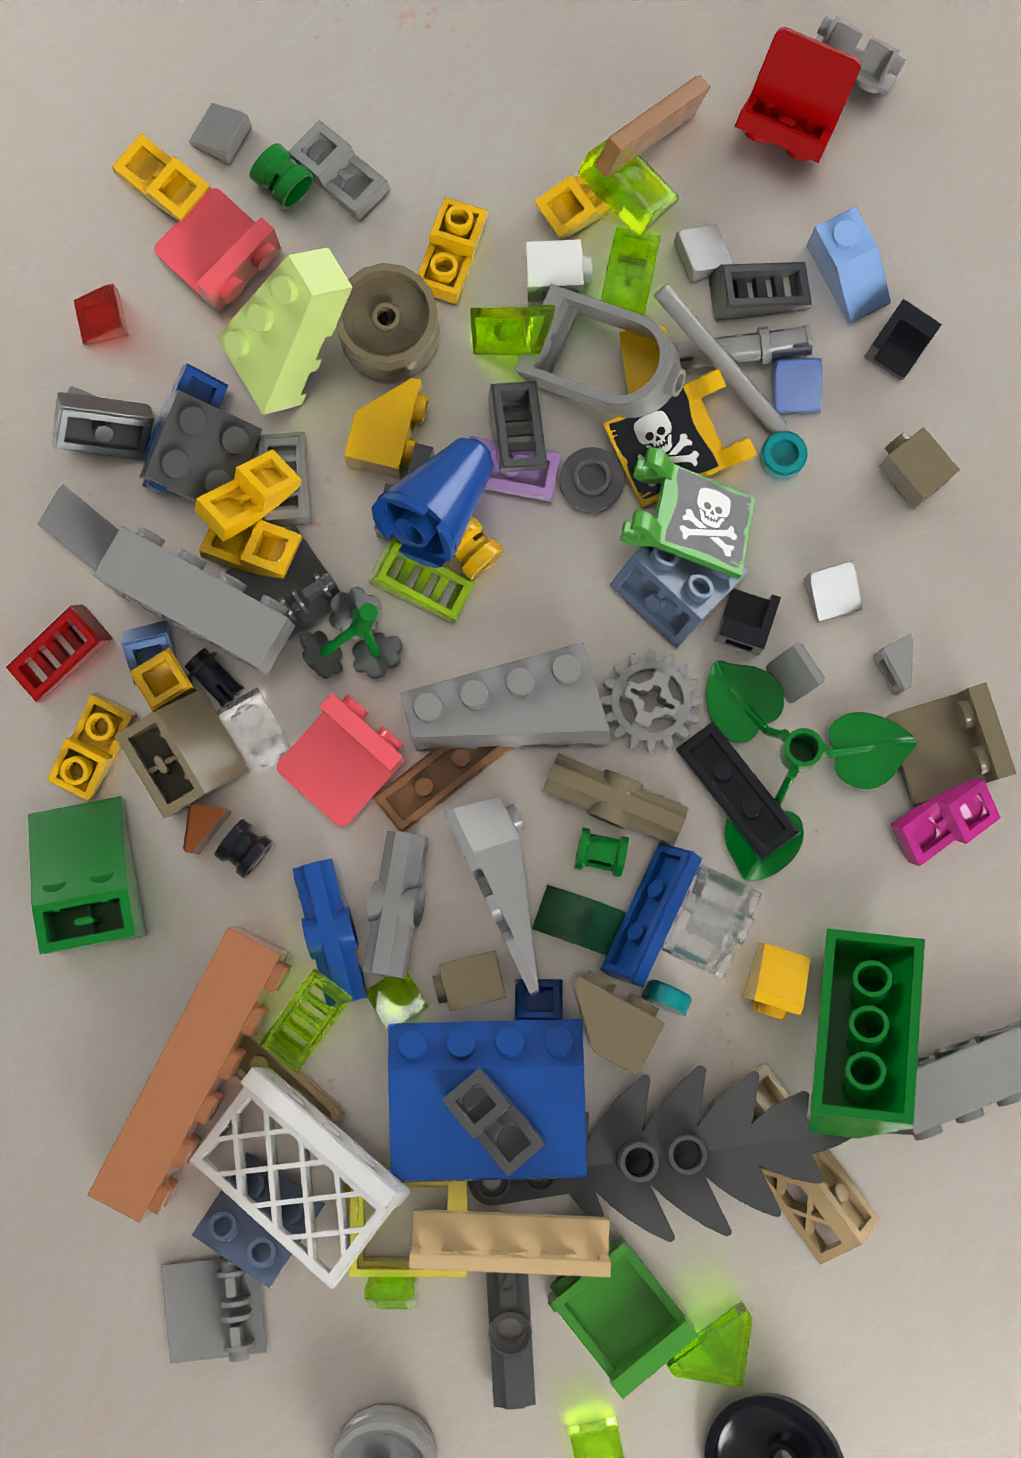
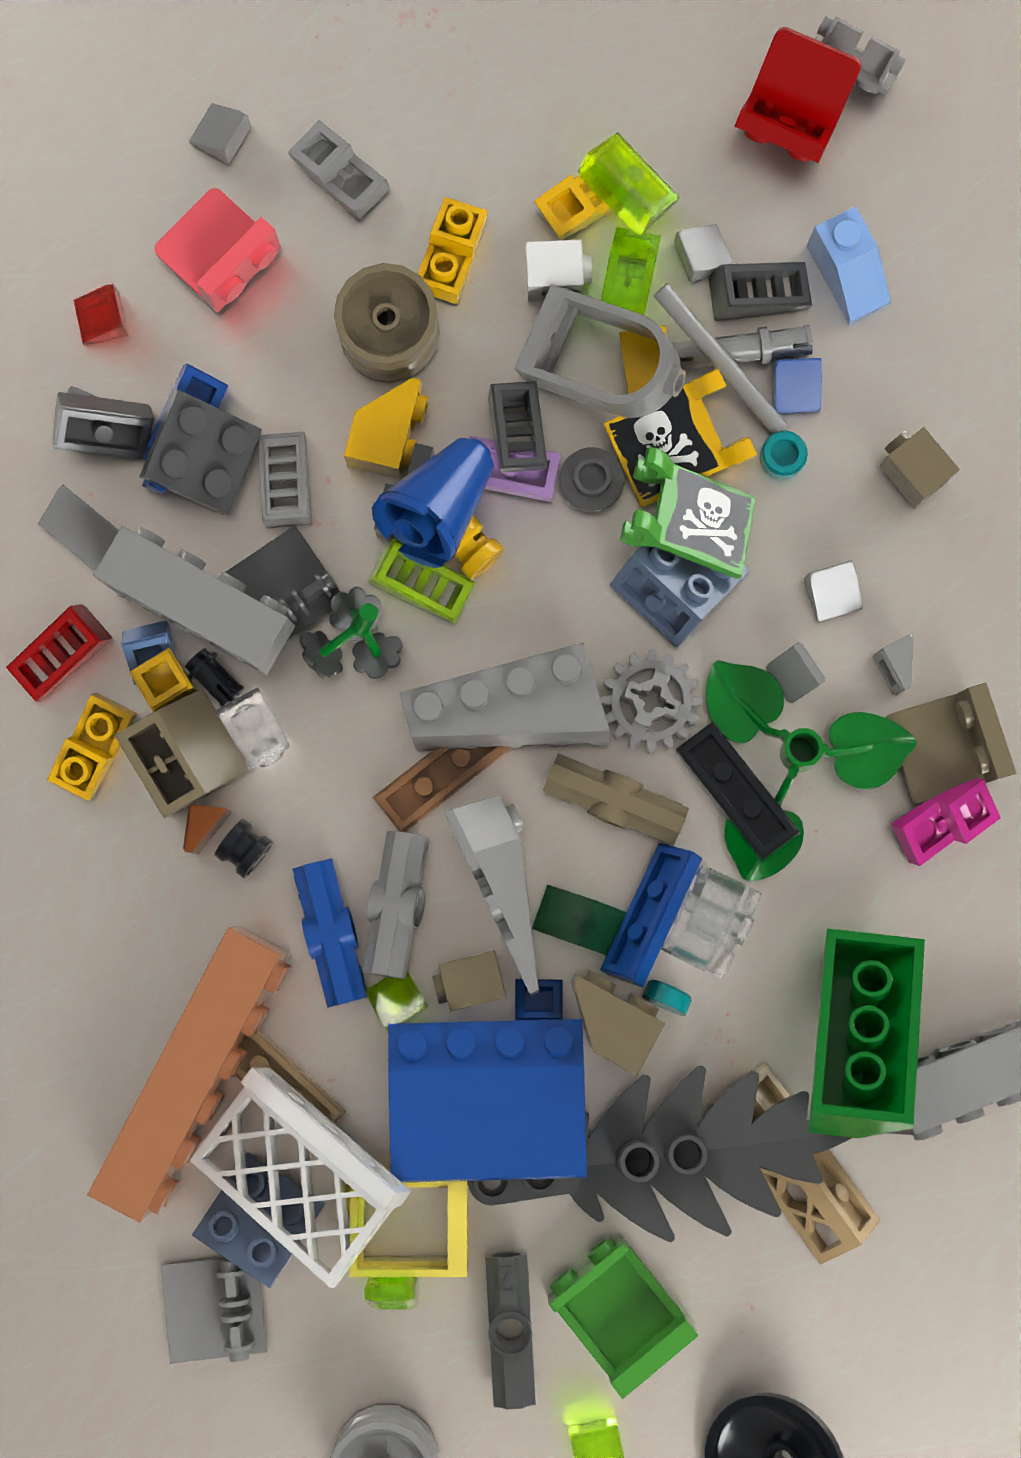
green slope [28,796,146,954] -> none
yellow slope [112,133,211,222] -> none
yellow slope [194,449,302,542] -> none
yellow slope [199,519,302,579] -> none
yellowish green wedge [217,247,353,415] -> none
green wheel [249,143,314,210] -> none
clear neon green slope [259,968,353,1073] -> none
coral bracket [277,693,406,827] -> none
tan fence [409,1209,611,1277] -> none
dark grey slope [442,1068,548,1177] -> none
clear neon green slope [470,304,555,355] -> none
green bush [574,827,629,877] -> none
medium nougat tile [595,75,711,178] -> none
clear neon green slope [666,1300,753,1388] -> none
black panel [714,589,781,656] -> none
yellow slope [742,943,811,1021] -> none
black panel [864,299,942,380] -> none

